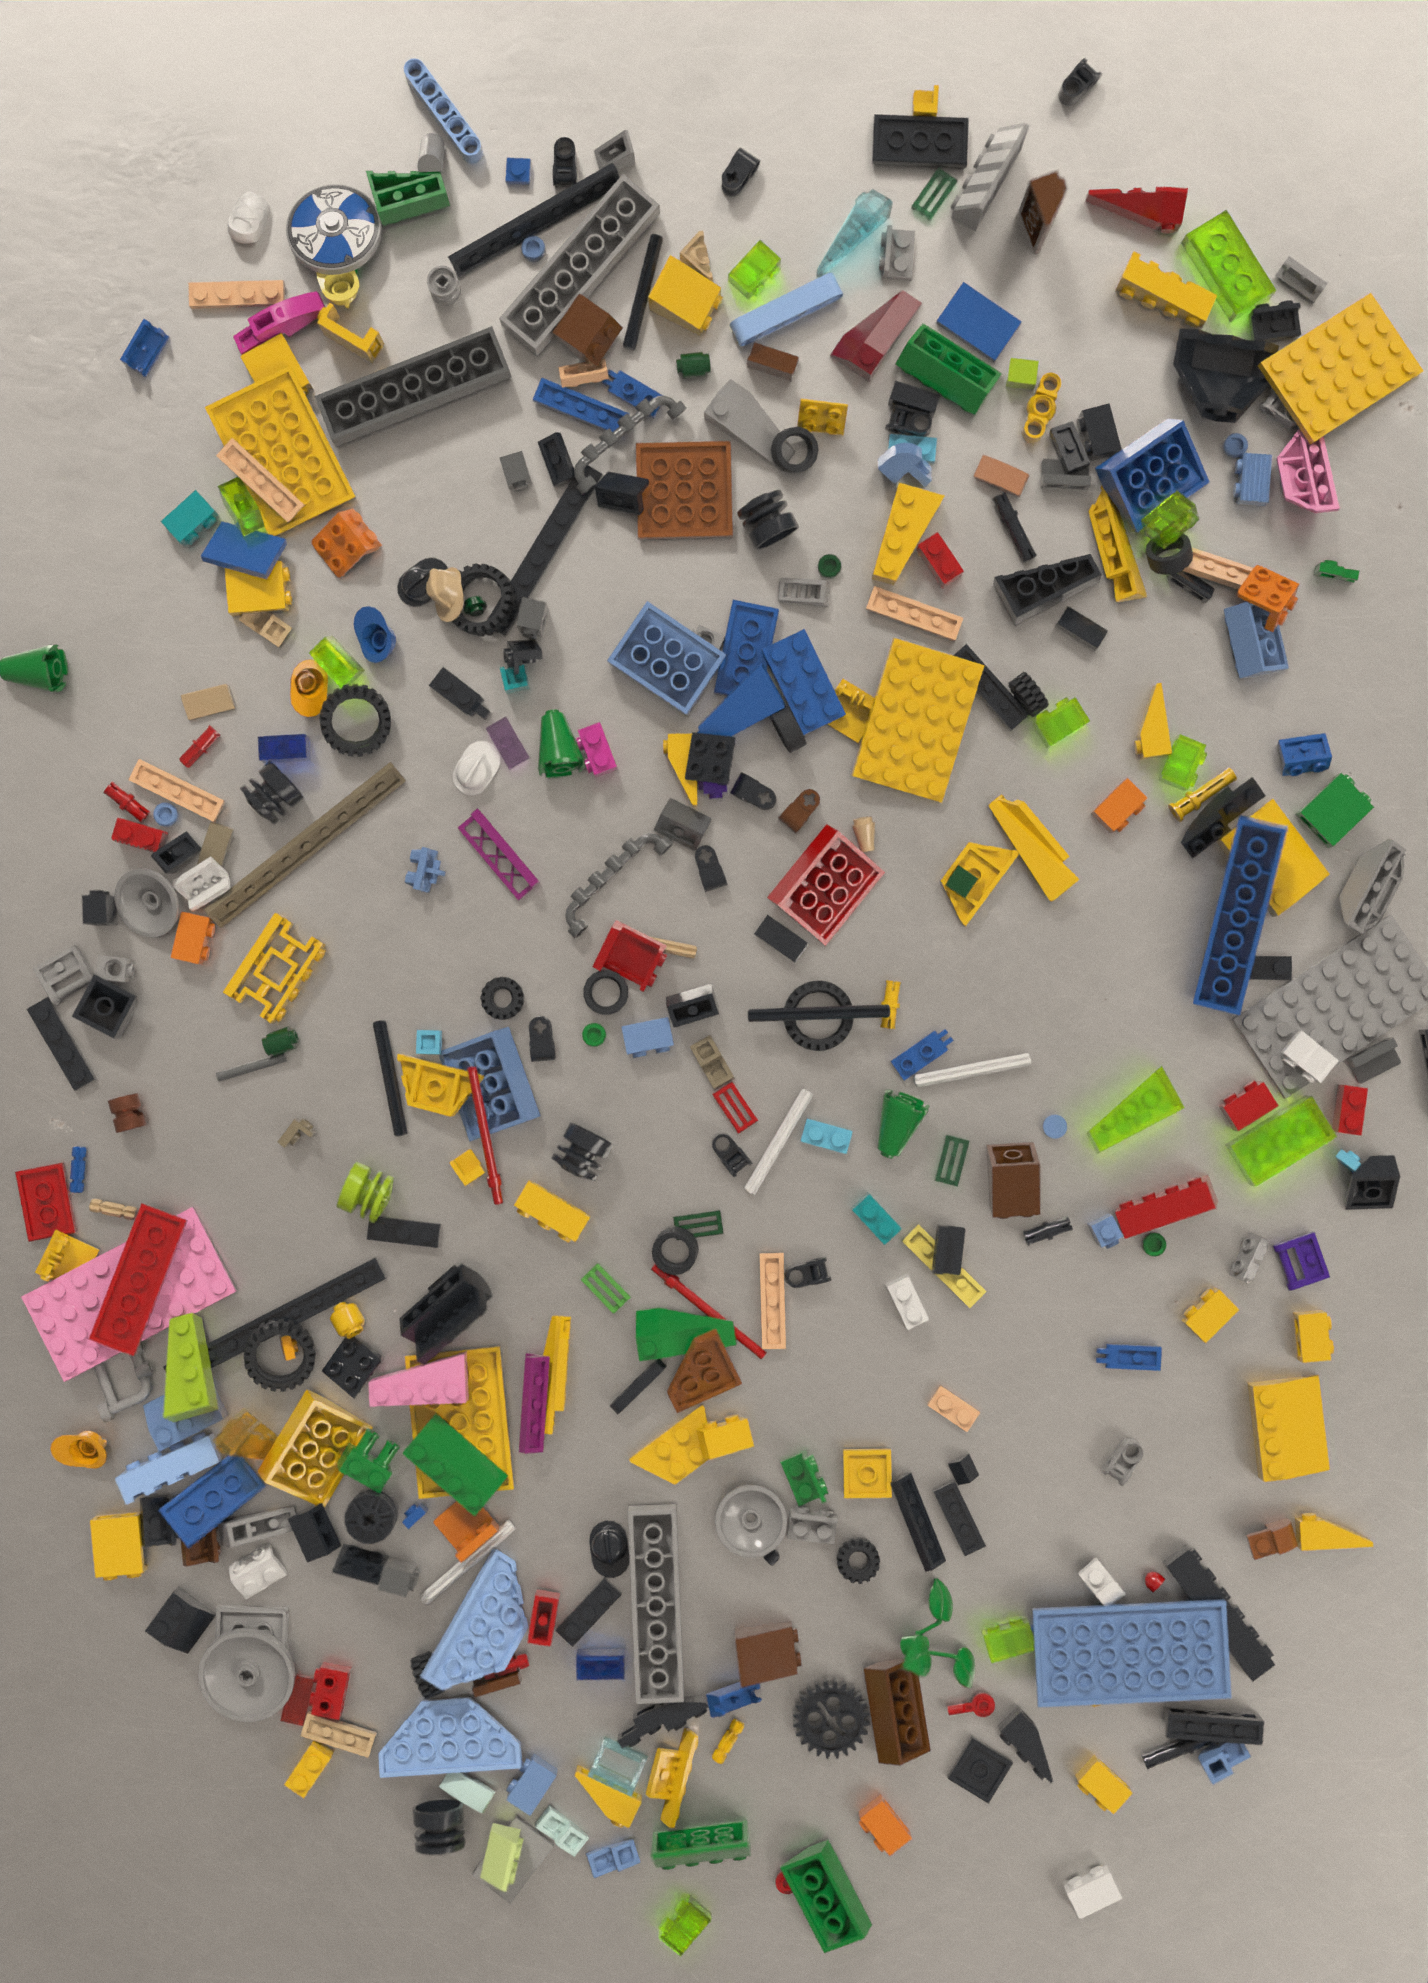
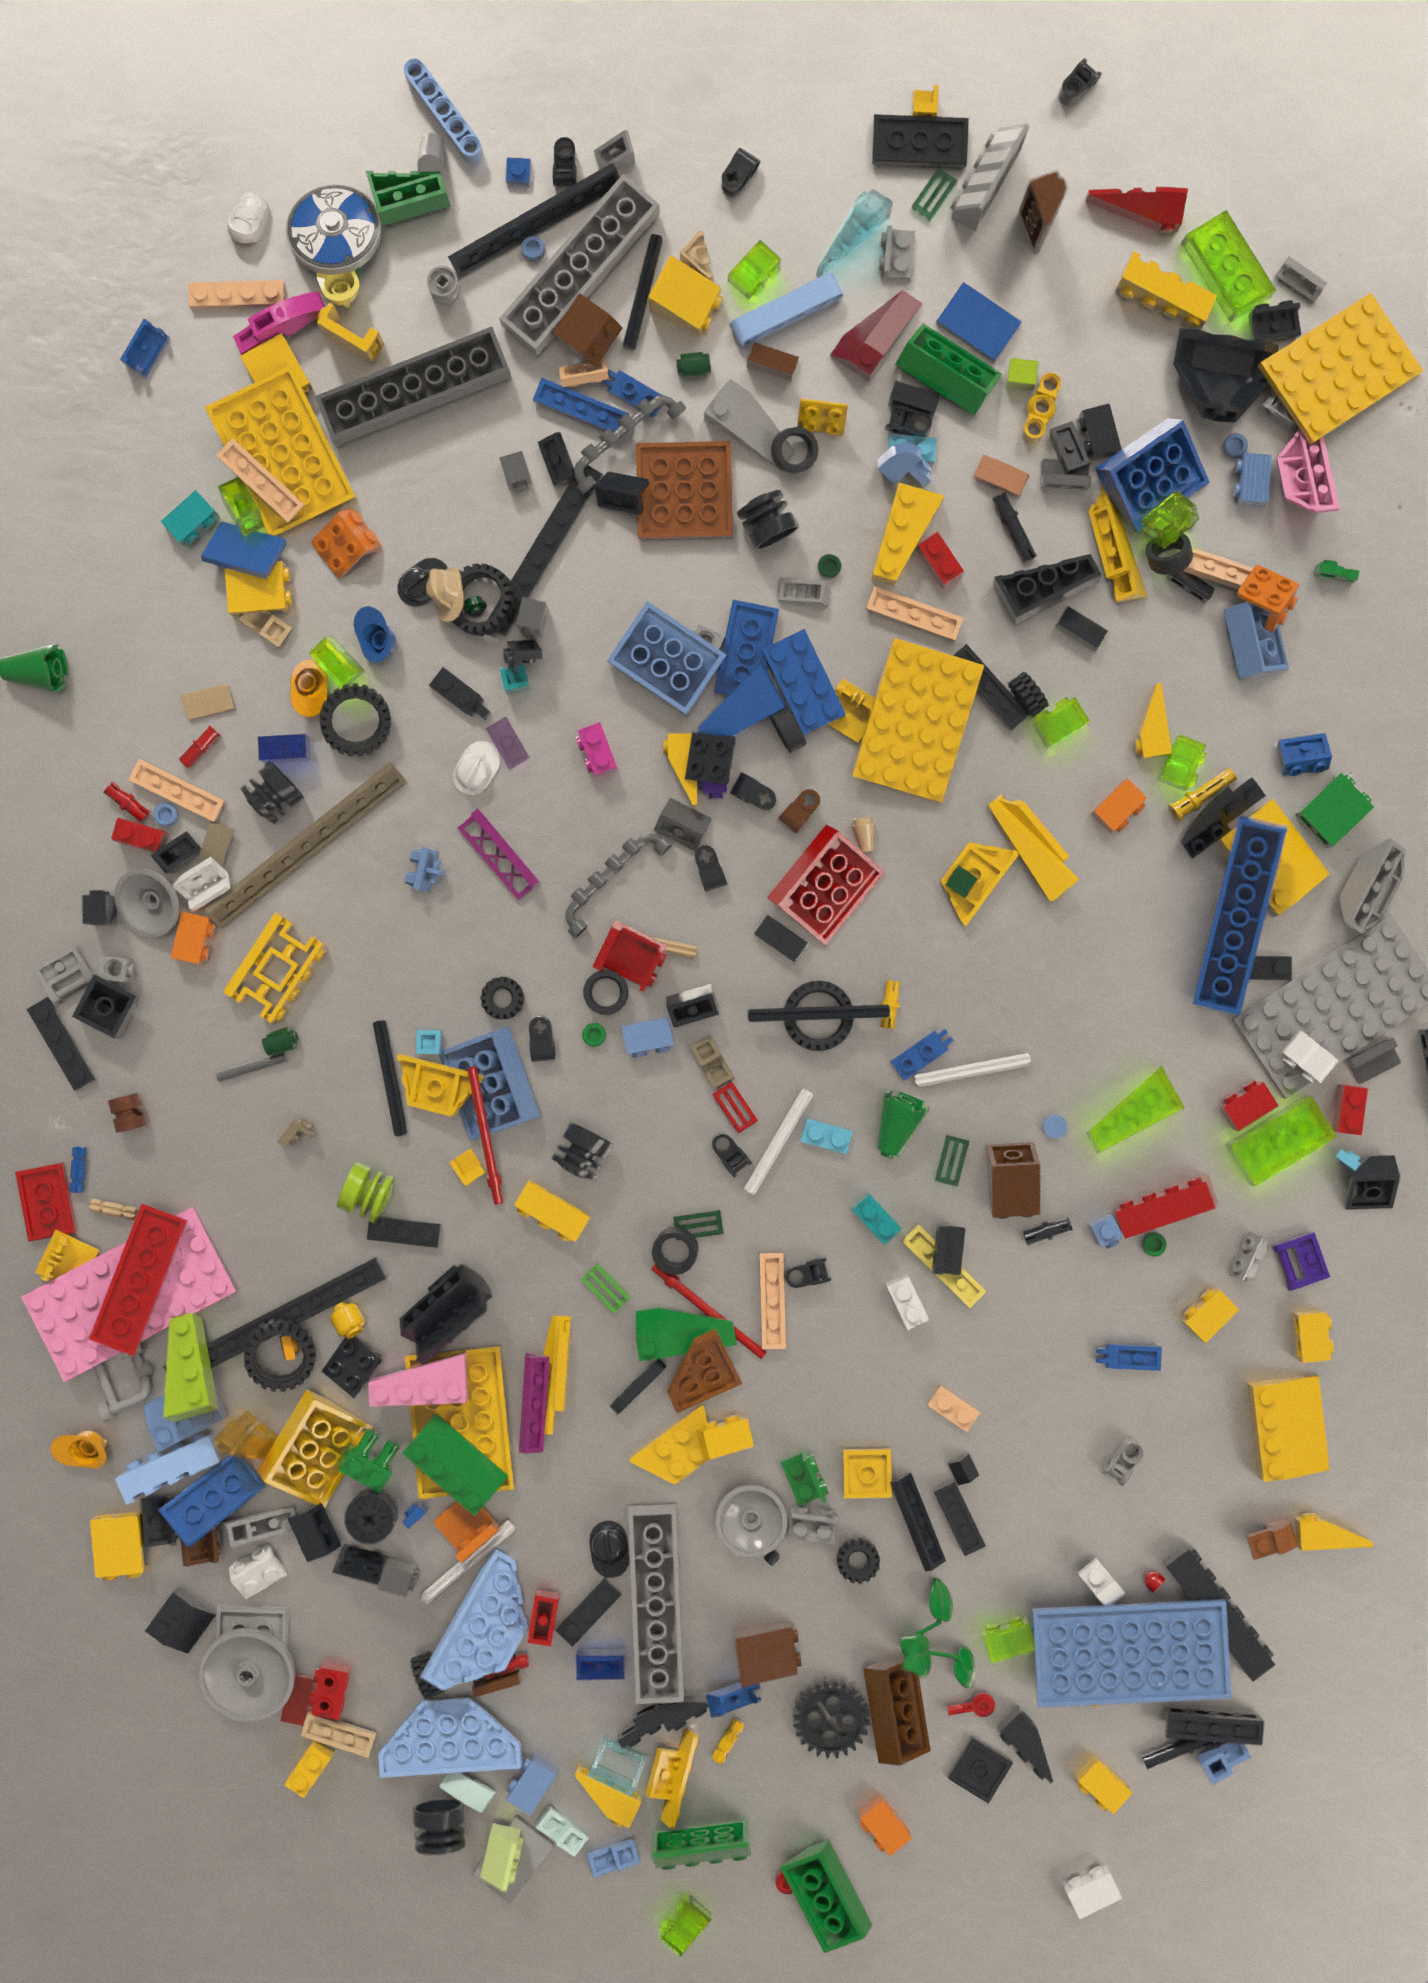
green cone [538,709,585,778] -> none

